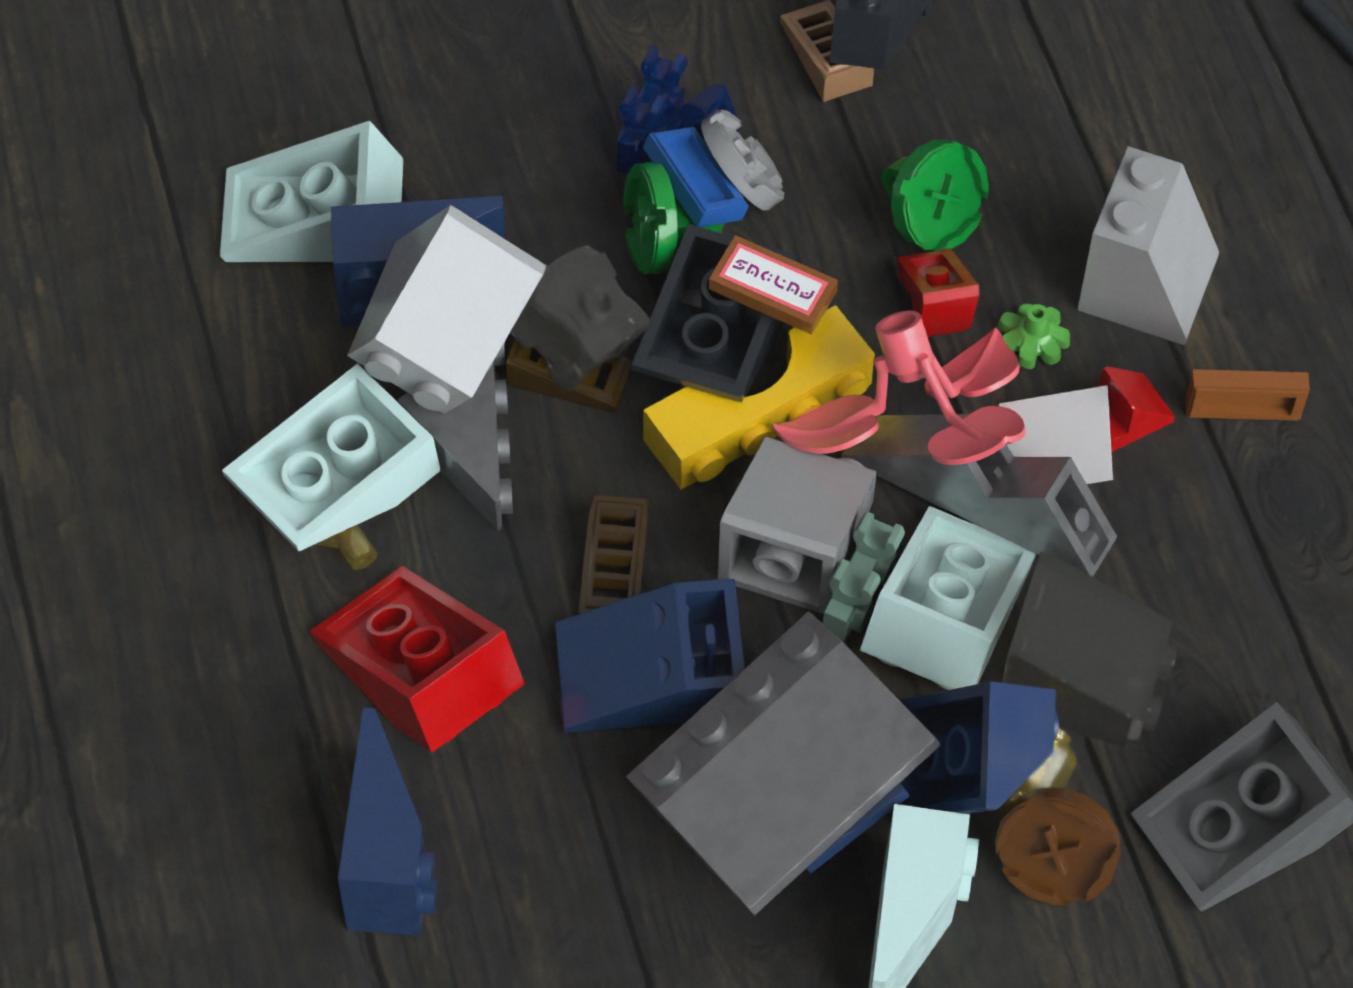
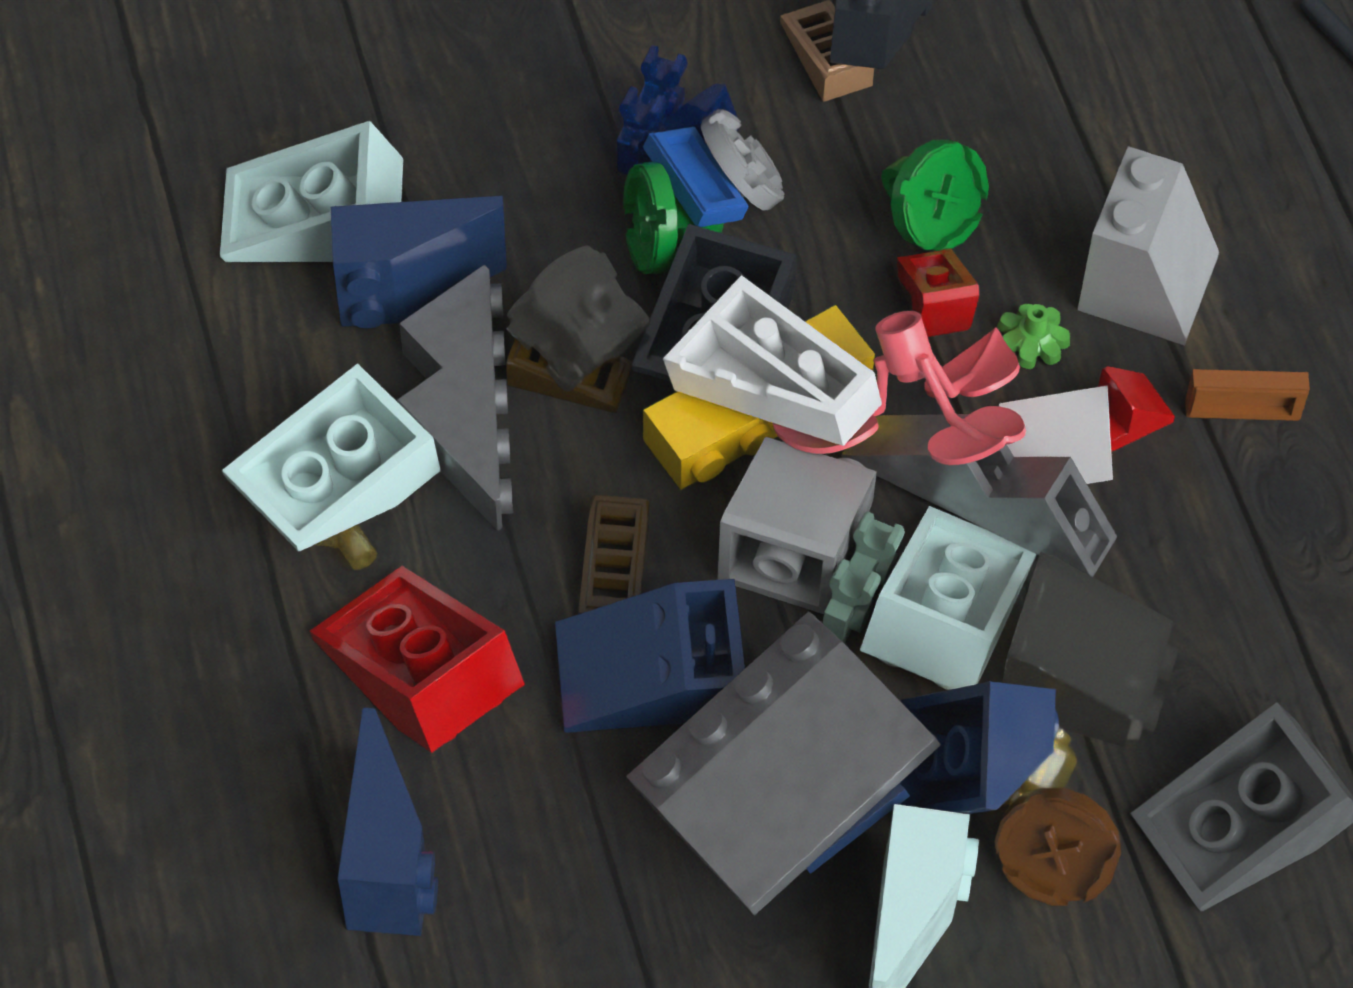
slope [347,205,546,414] -> none
tile [709,235,838,335] -> none
none -> white wedge [663,275,882,446]

